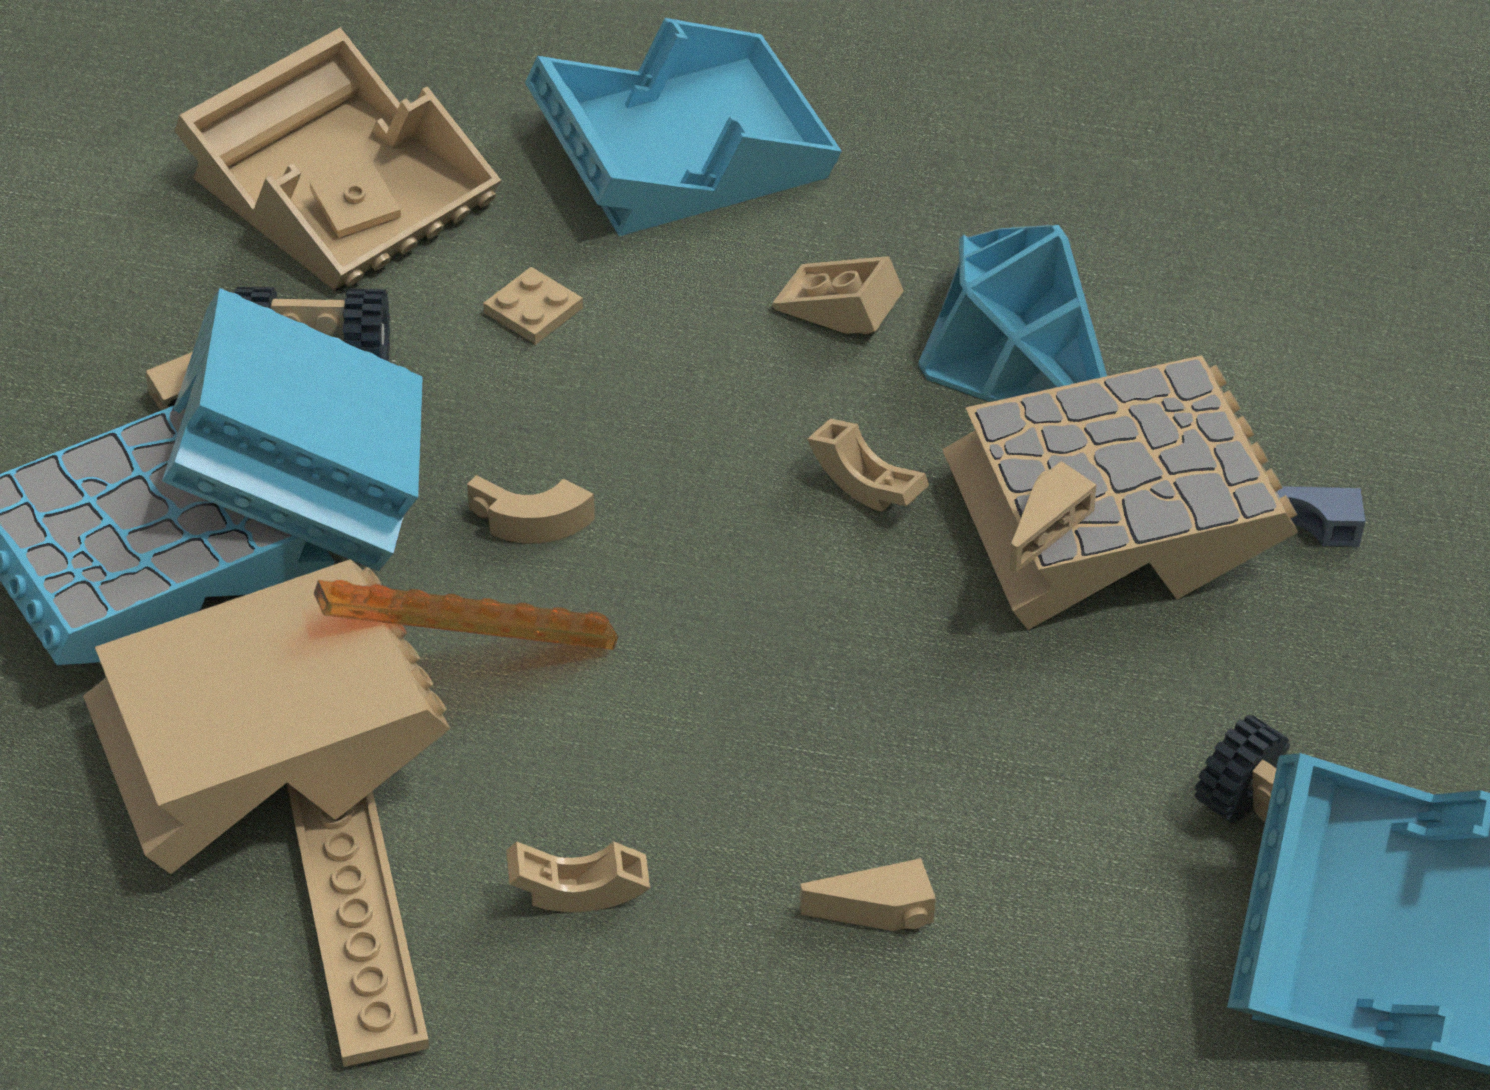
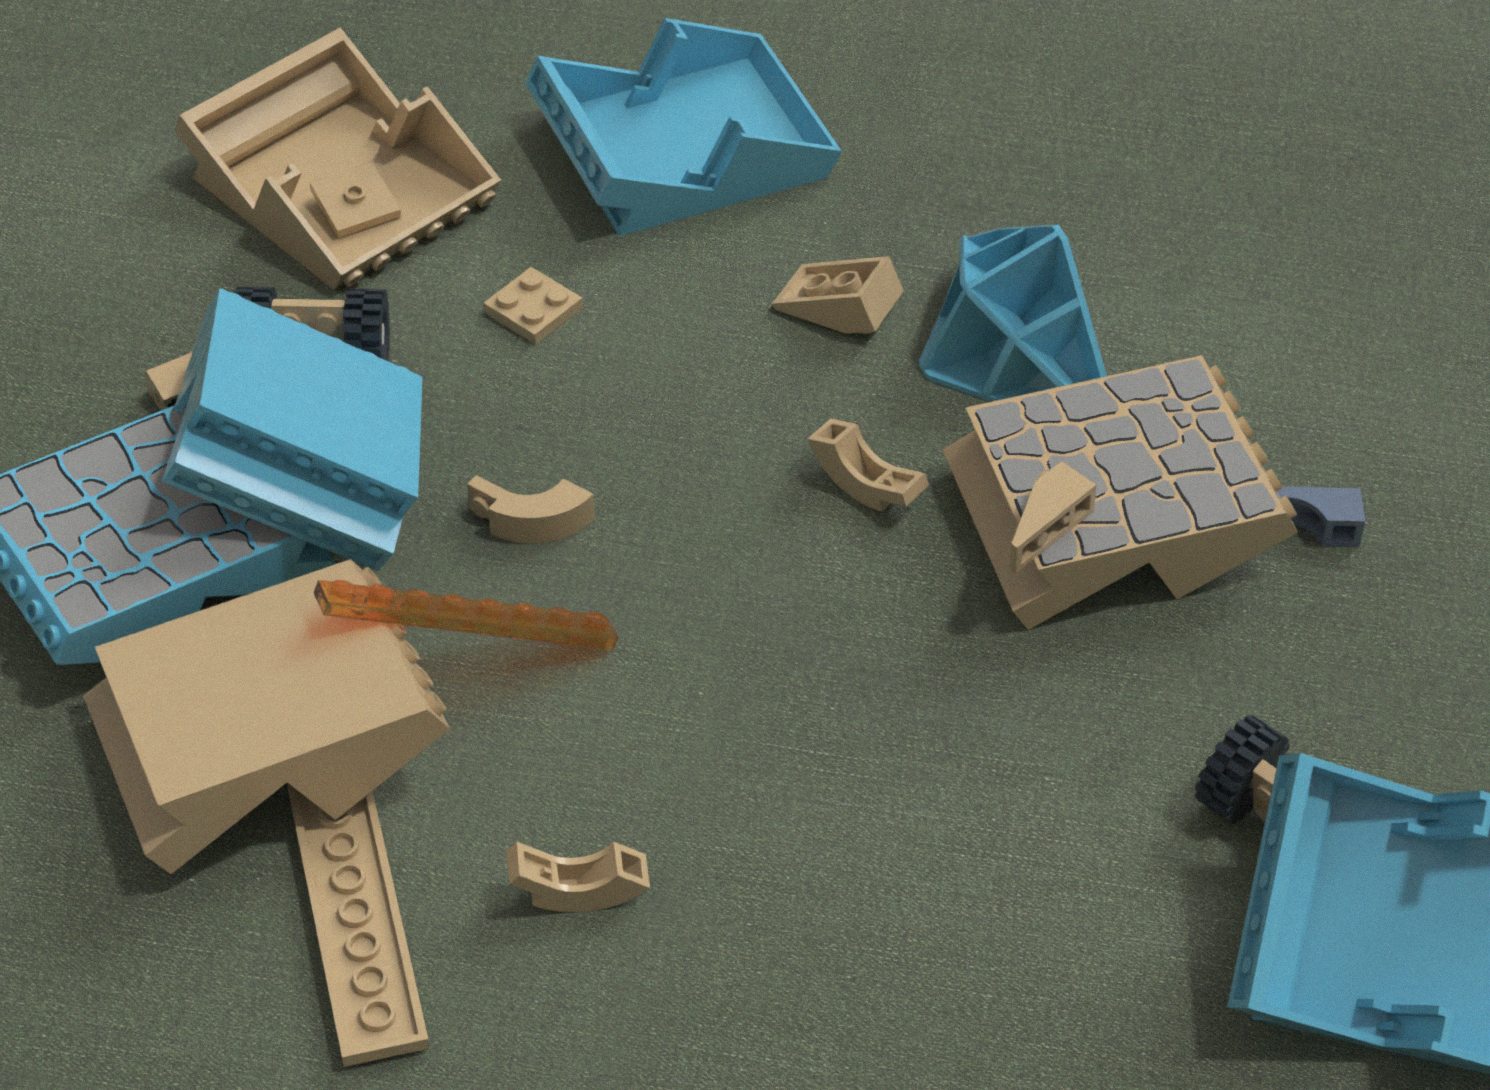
tan slope [799,858,936,931] -> none

